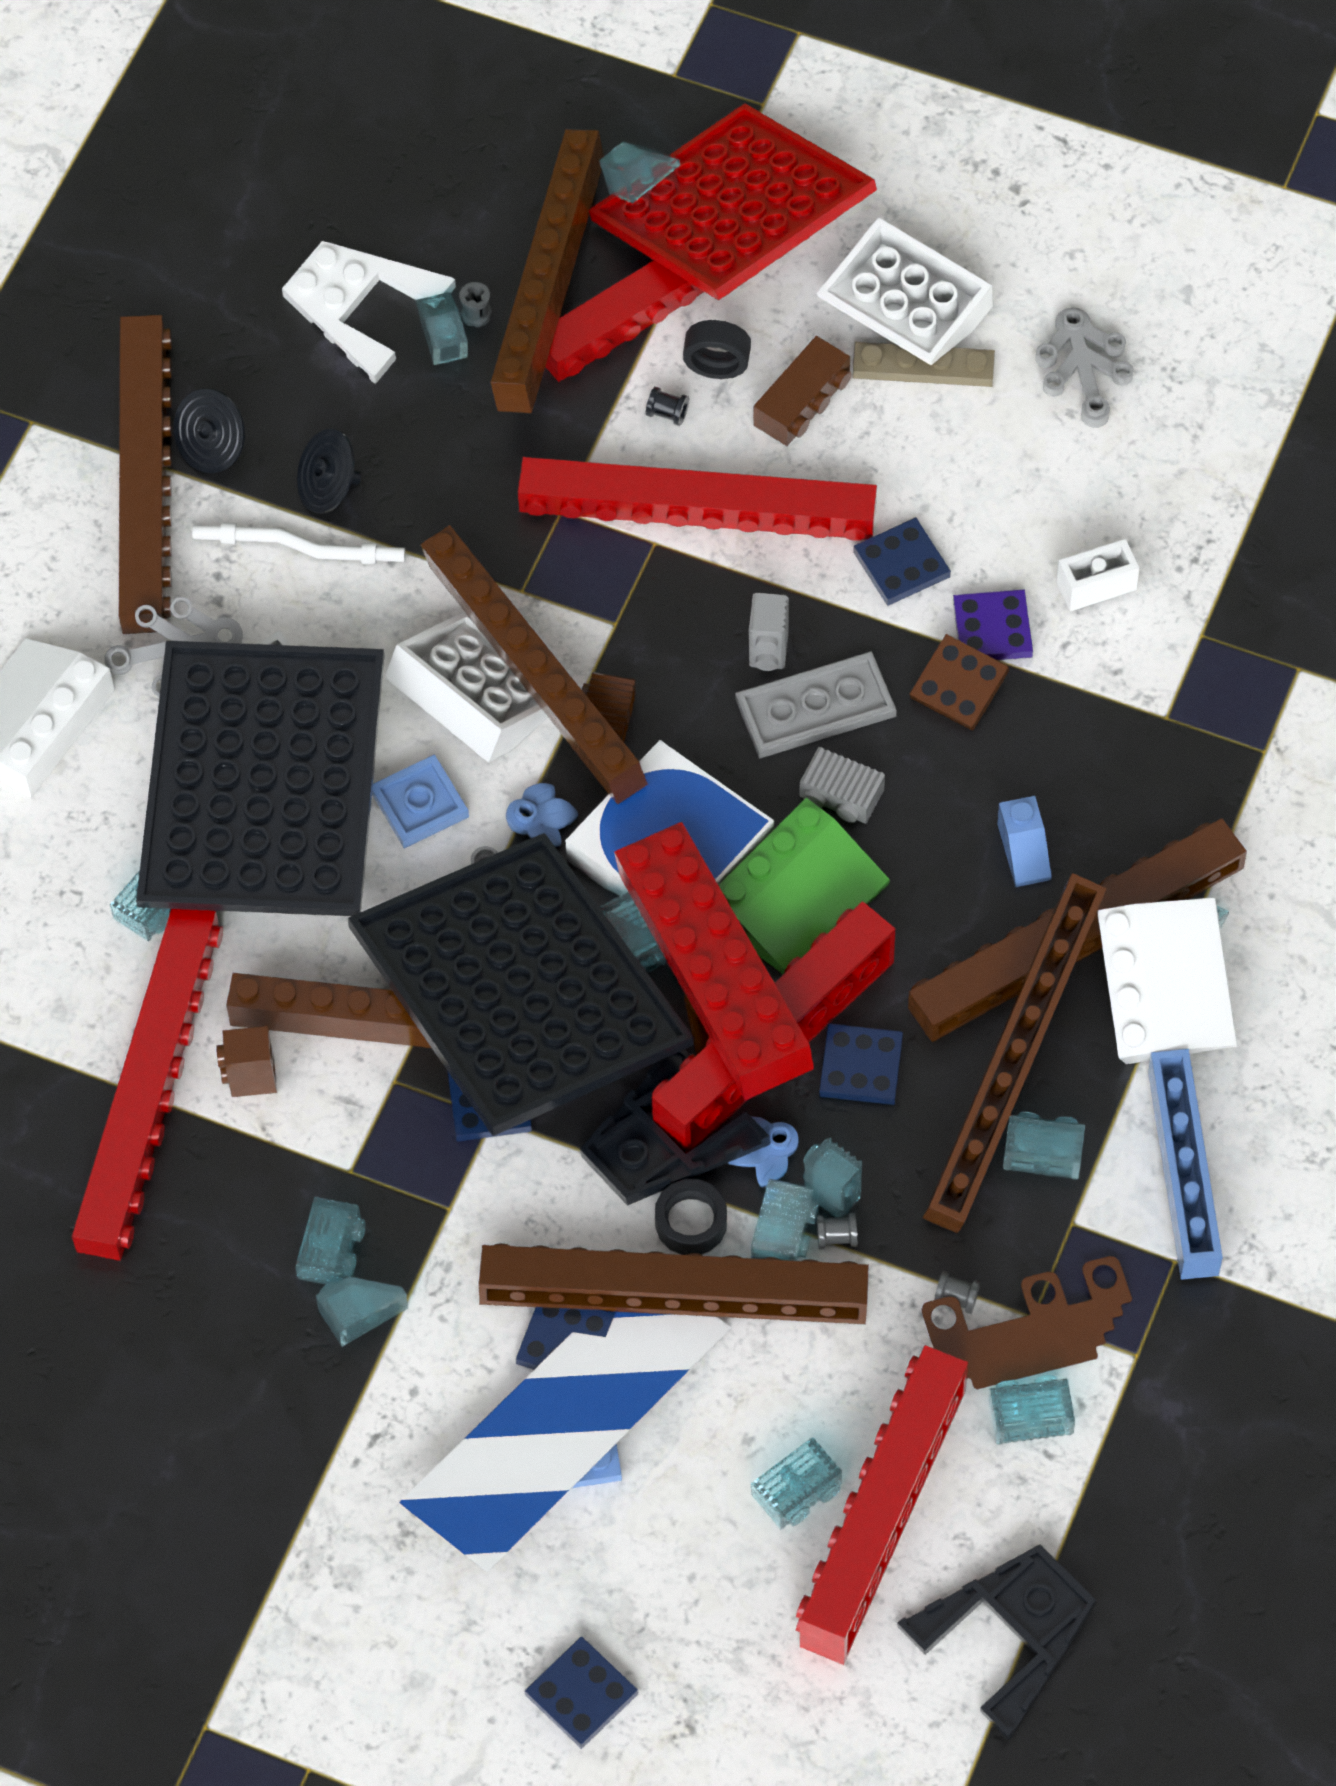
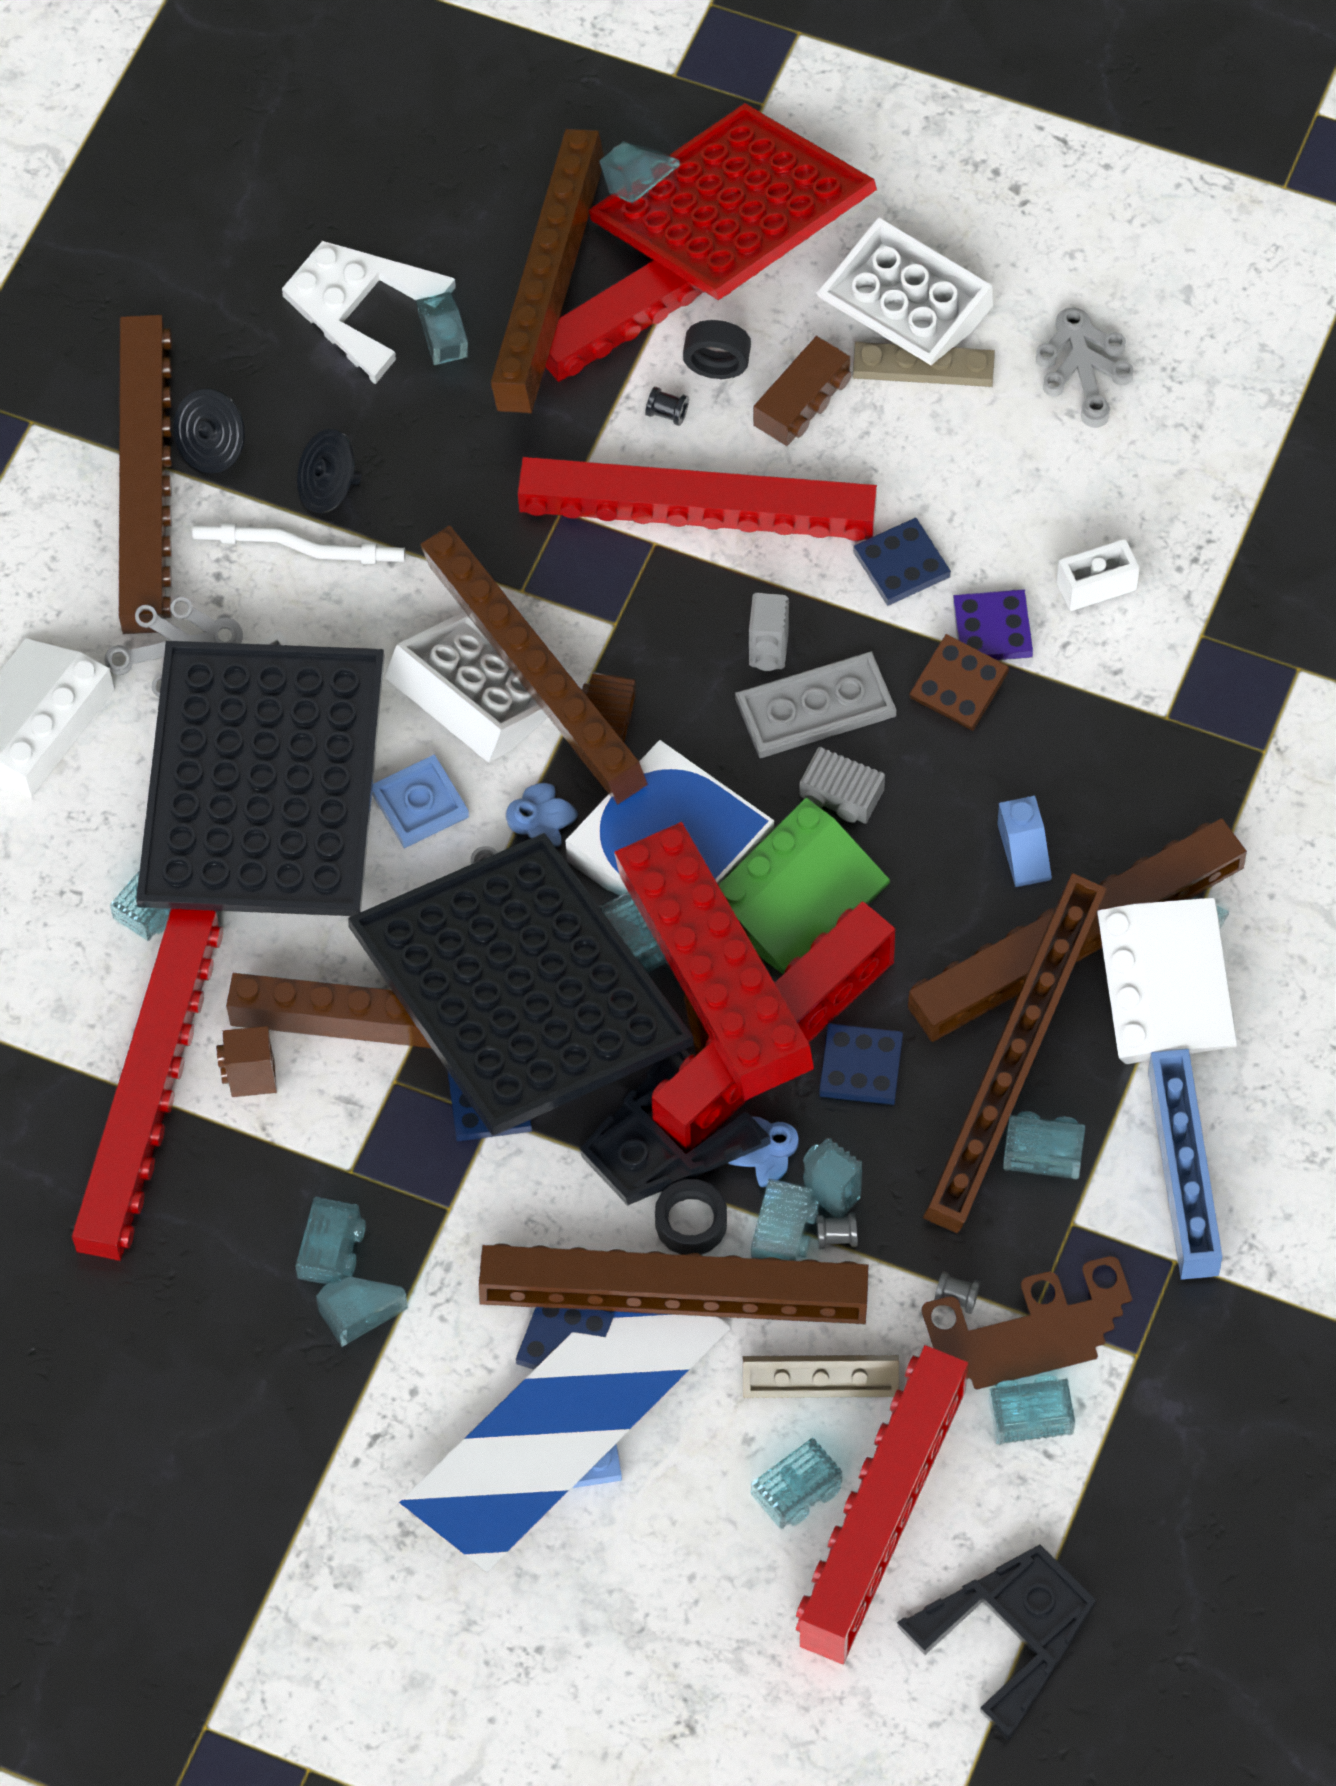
dark grey bush [459,282,492,327] -> none
dark blue tile [525,1636,638,1749] -> none
none -> plate [743,1355,899,1398]

